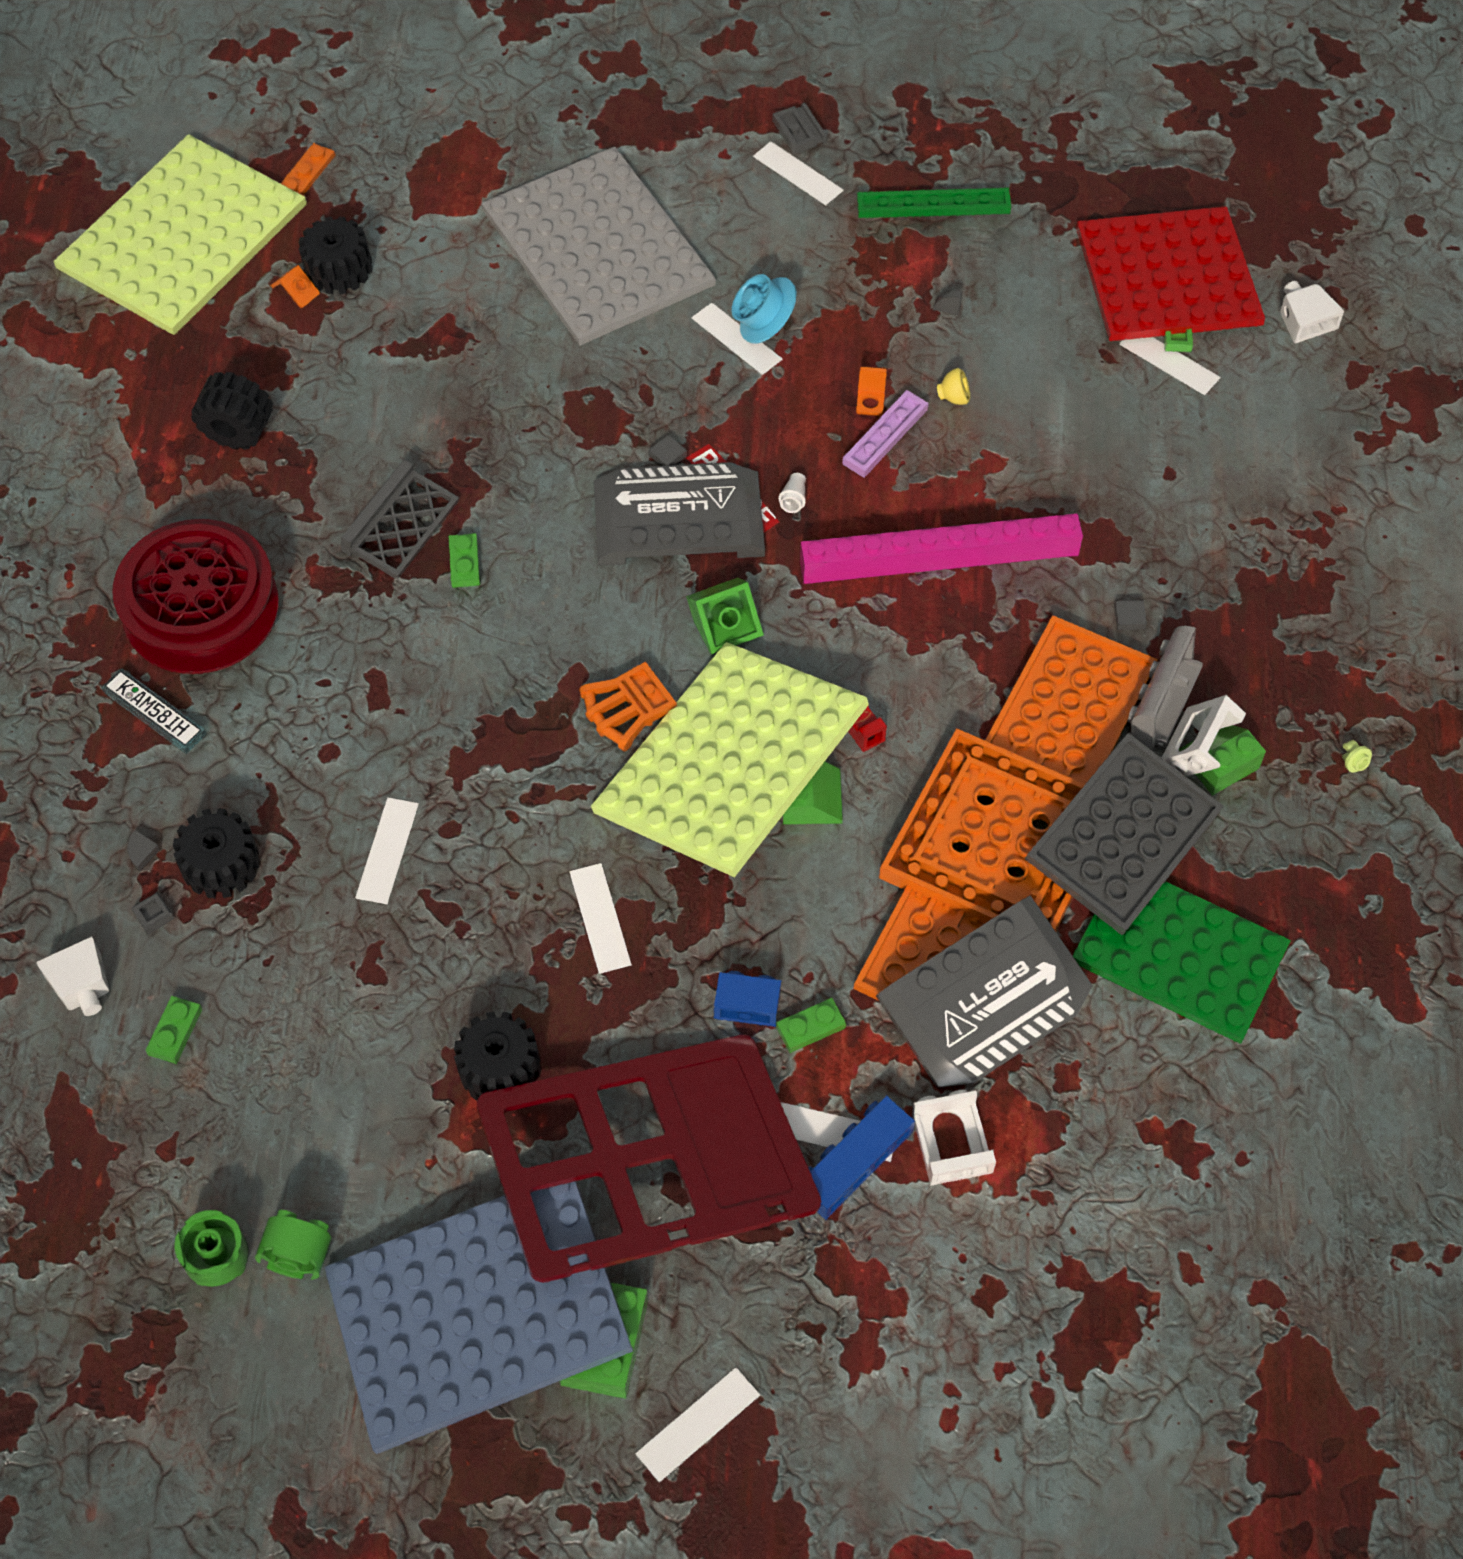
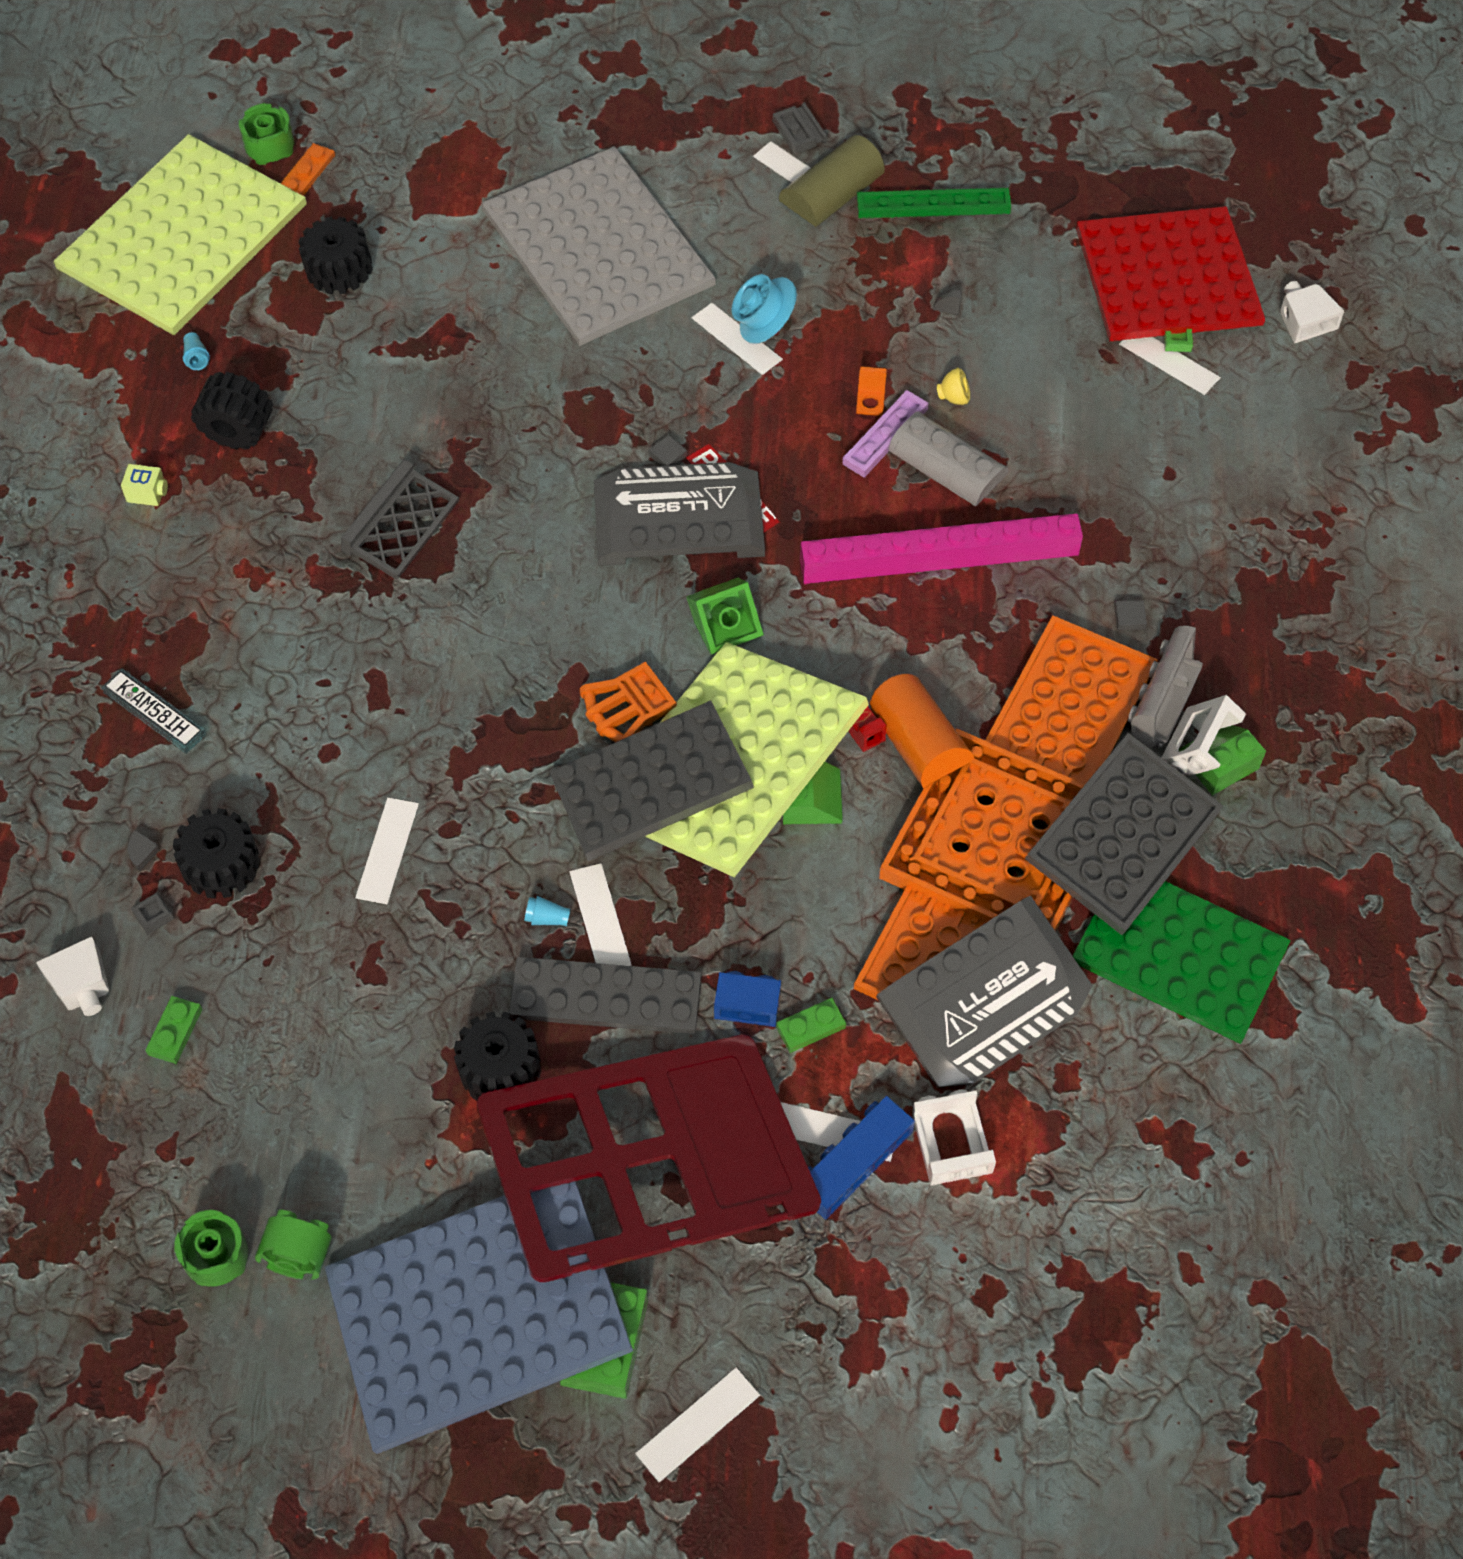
dark red wheel [112,519,279,674] -> none
orange bracket [270,265,320,308] -> none
bright green plate [449,533,480,588] -> none
white cone [779,473,806,513] -> none
yellowish green plate [1342,740,1372,773] -> none
none -> yellowish green brick [121,464,168,506]
none -> medium azure cone [183,332,210,370]
none -> bright green brick [239,103,294,165]
none -> dark grey plate [509,957,701,1034]
none -> medium azure cone [524,896,570,927]
none -> dark grey plate [549,700,754,861]
none -> olive brick [779,135,884,227]
none -> orange brick [870,674,975,788]
none -> light grey container [888,411,1009,507]

